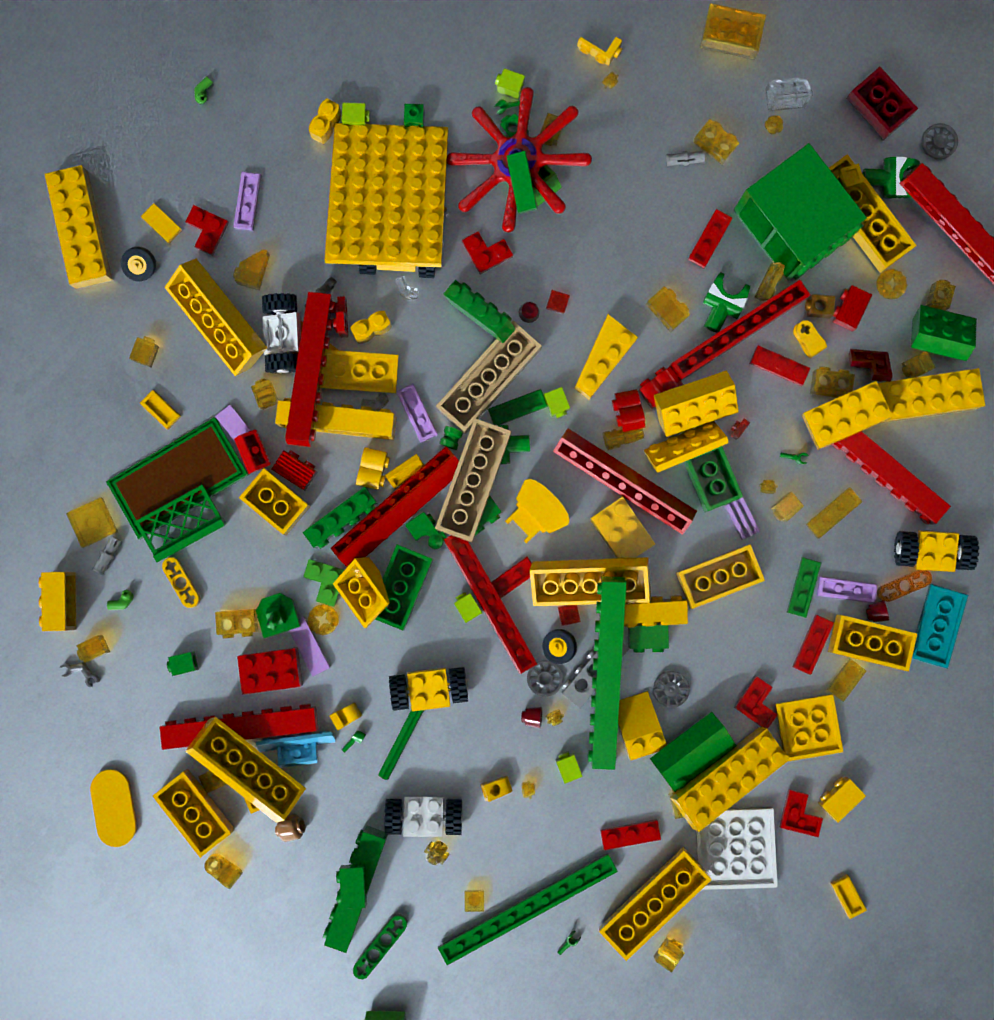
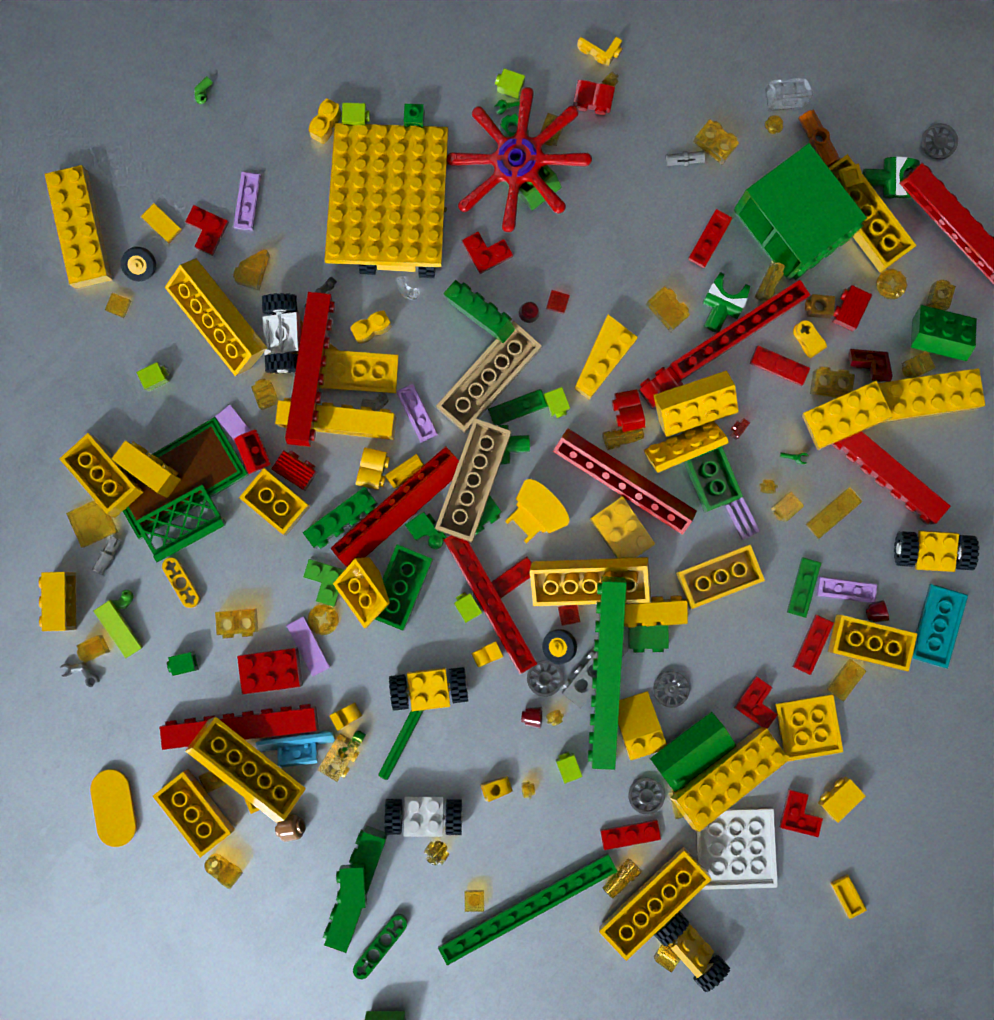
clear yellow brick [129,336,159,368] -> none
yellow tile [140,390,181,430] -> none
green piece [256,593,301,639] -> none
red plate [333,296,349,338] -> none
green wheel [439,426,463,450] -> none
green tile [506,151,538,214] -> none
green hand [557,931,581,955] -> none
clear yellow brick [700,3,766,60] -> none
dark red brick [846,67,918,140] -> none
clear orange beam [877,570,932,602] -> none
none -> yellow brick [59,433,143,518]
none -> lime tile [93,599,143,658]
none -> clear yellow plate [105,293,131,318]
none -> yellow brick [111,440,181,498]
none -> lime brick [136,362,169,392]
none -> clear yellow brick [318,733,360,782]
none -> yellow leg [471,641,503,667]
none -> red brick [573,80,615,115]
none -> clear yellow axle [602,858,642,898]
none -> flat silver wheel [628,777,665,815]
none -> plate [654,911,730,992]
none -> orange piece [798,109,840,167]

